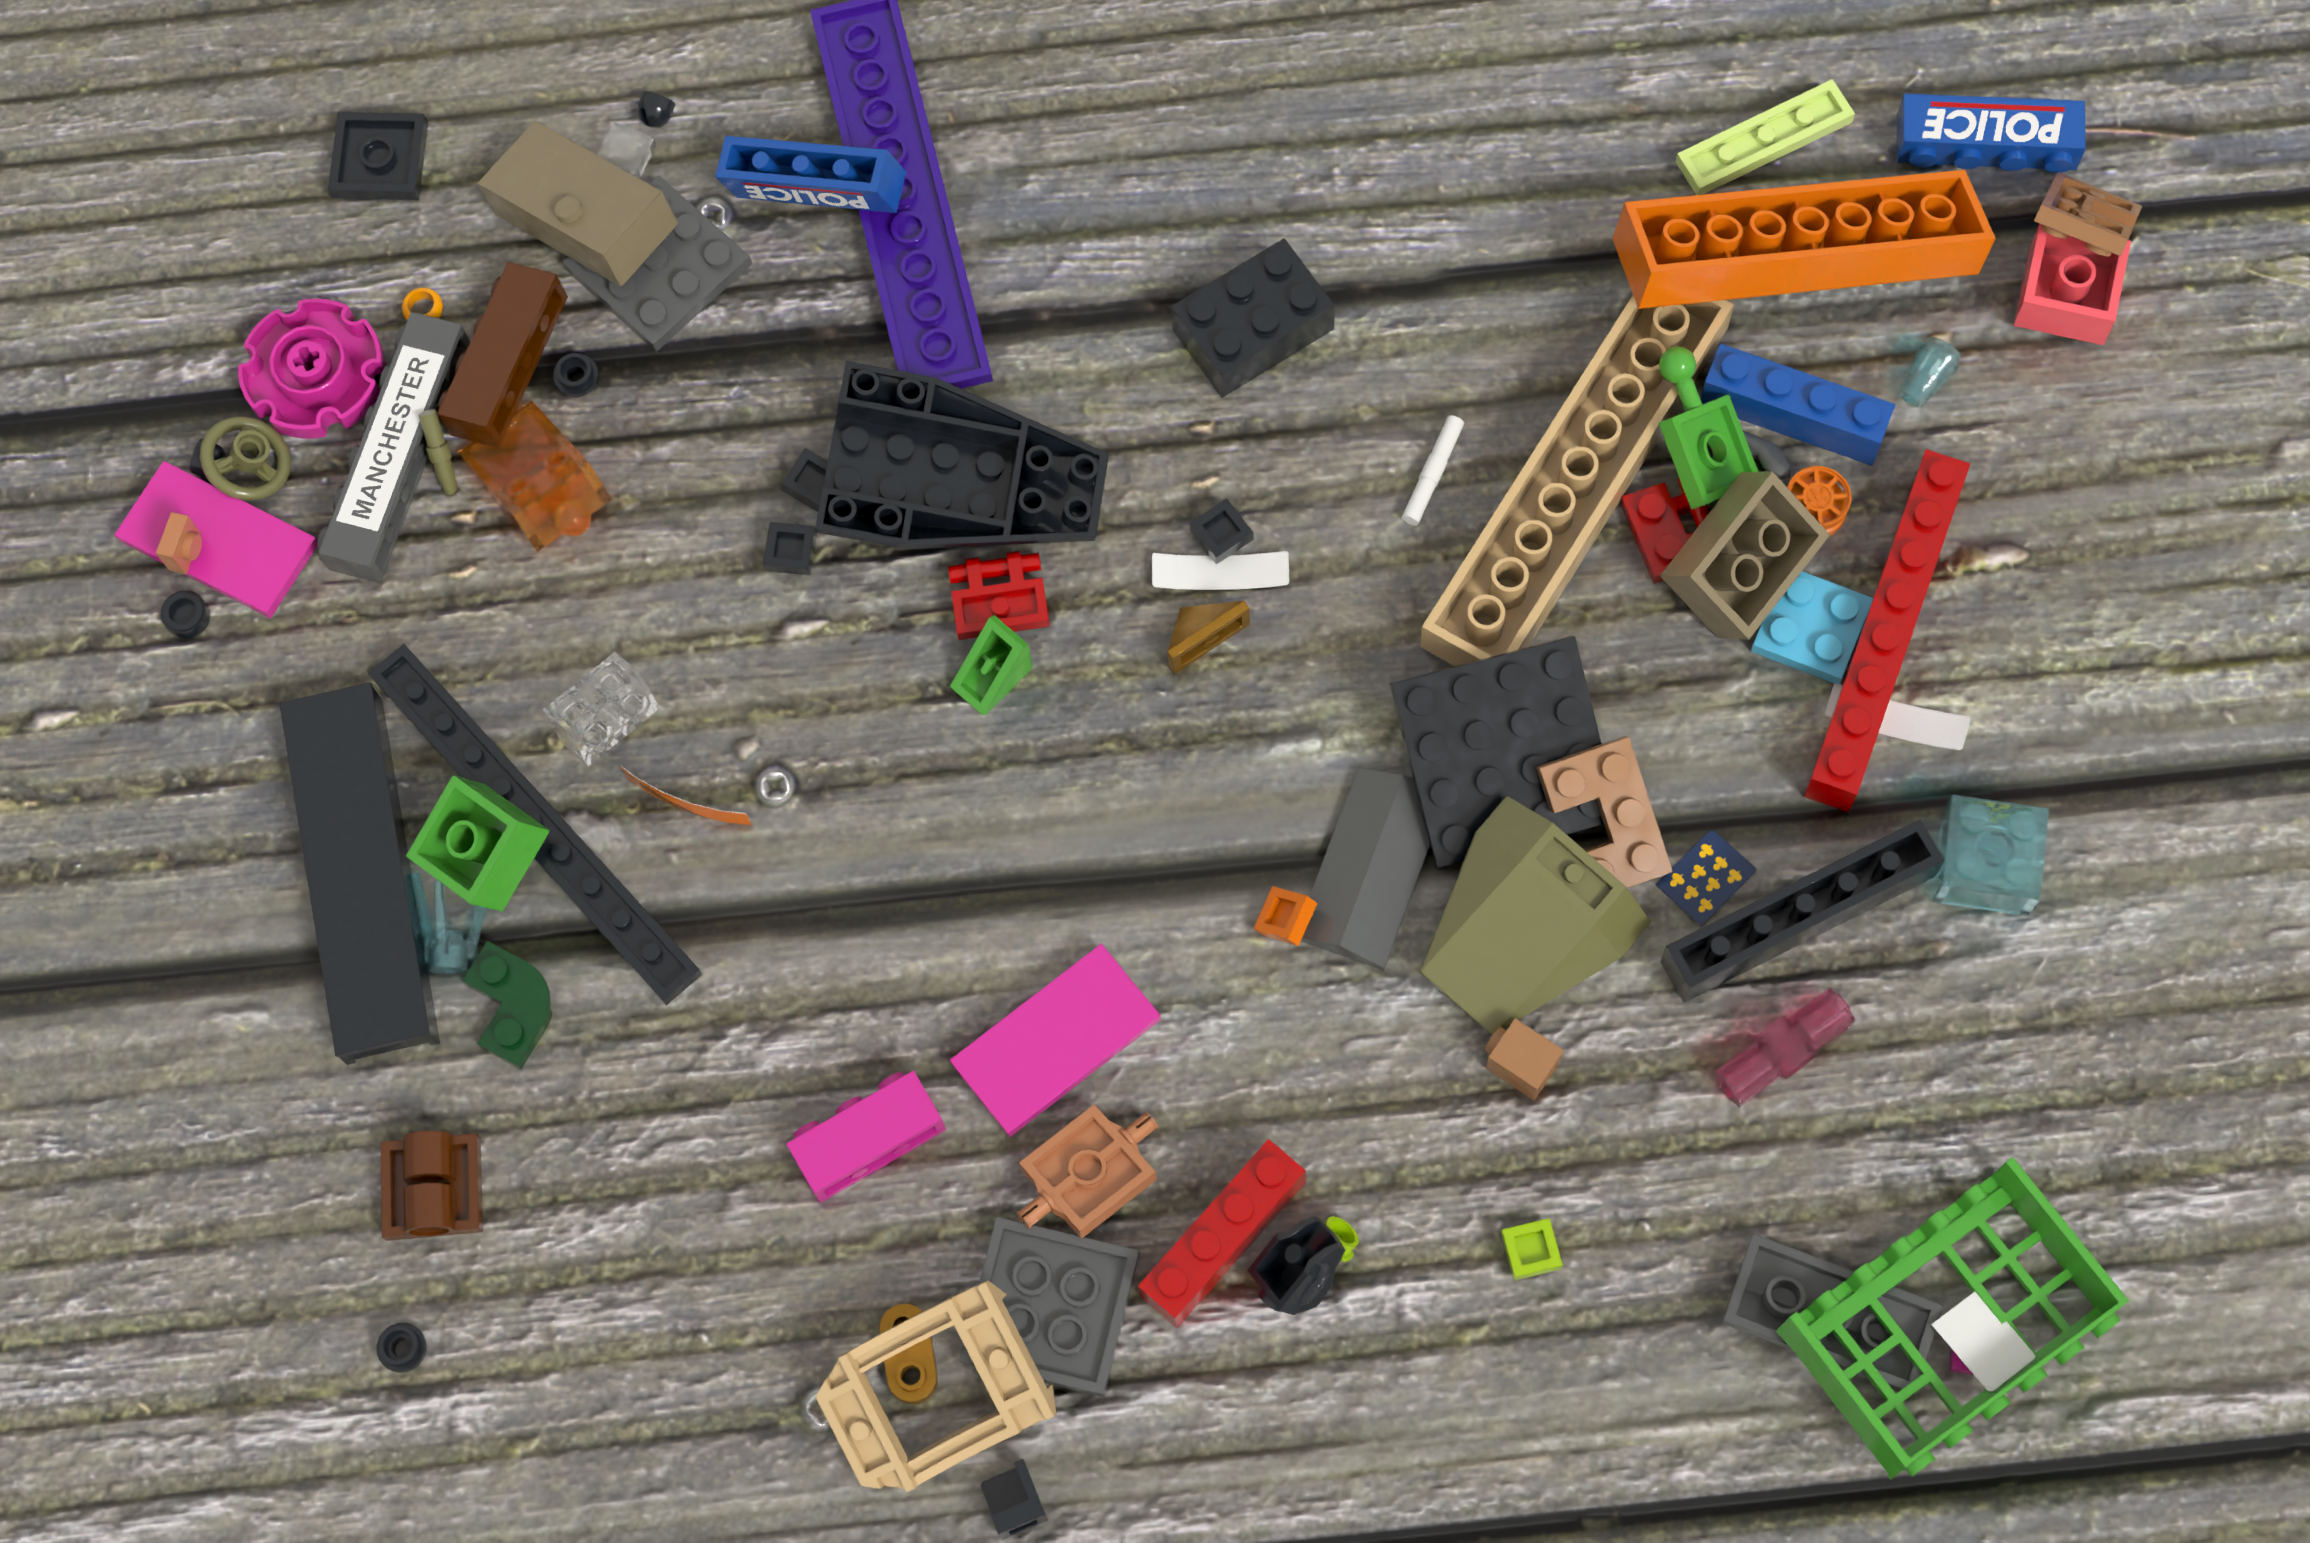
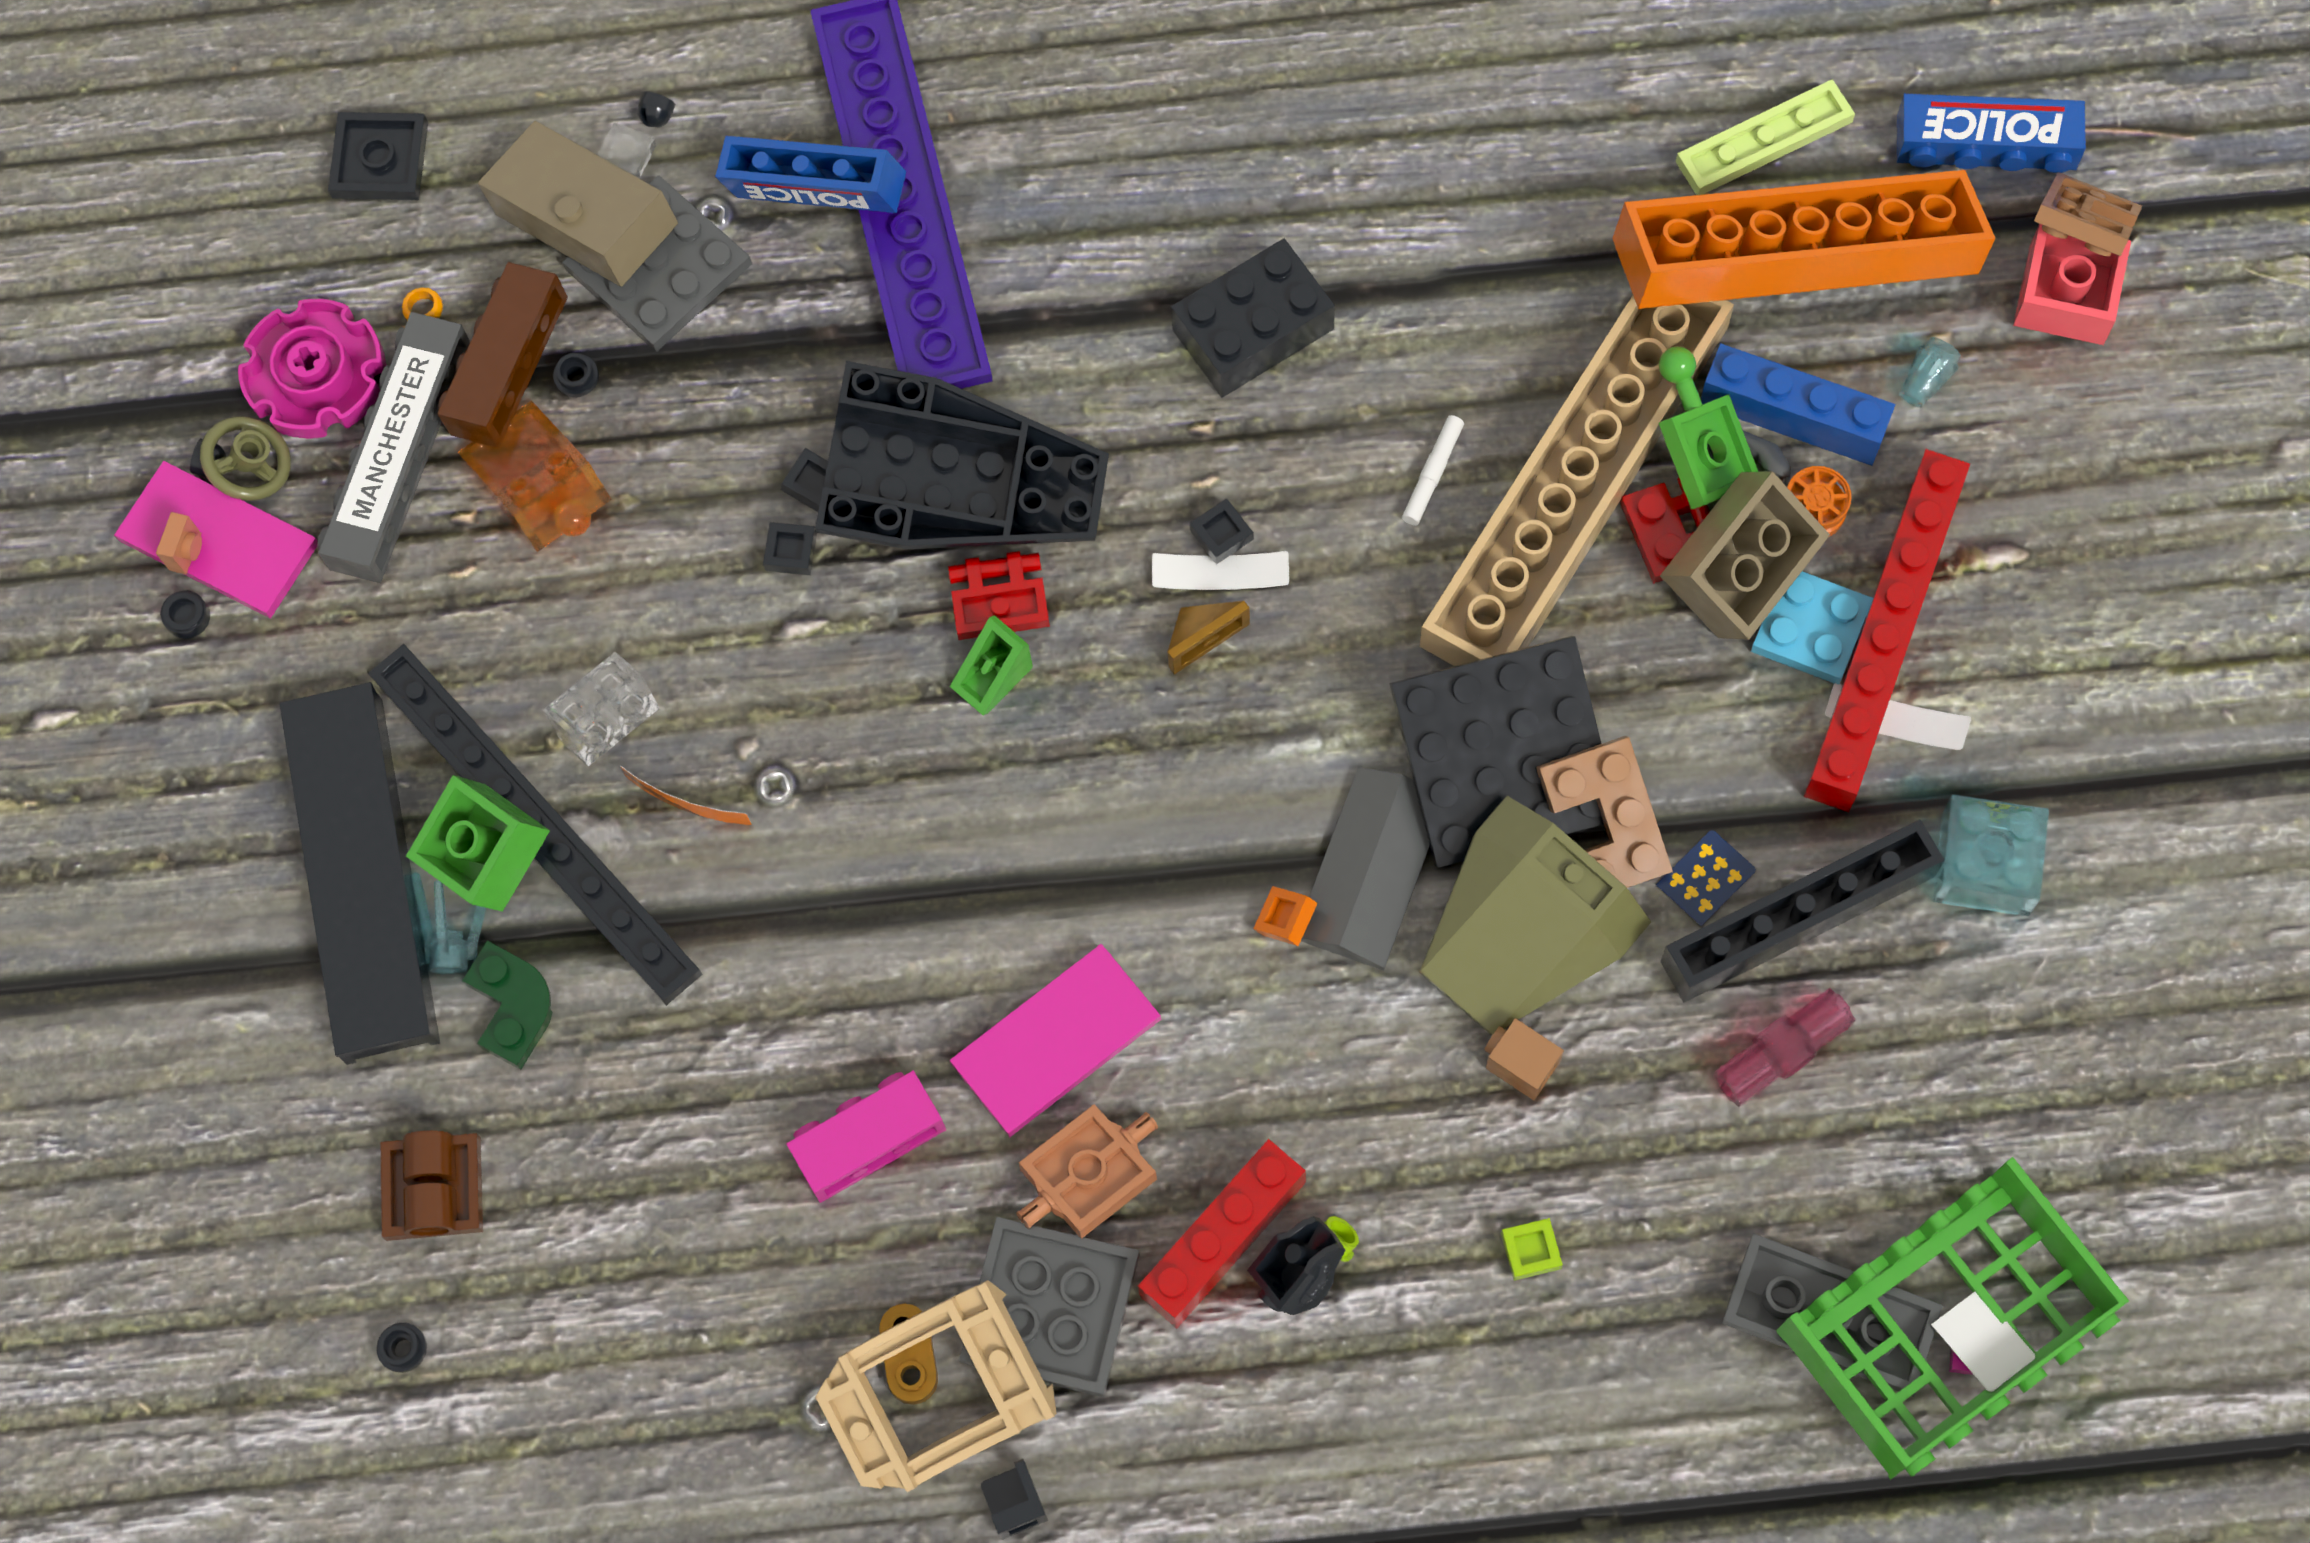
olive piece [418,409,457,495] -> none

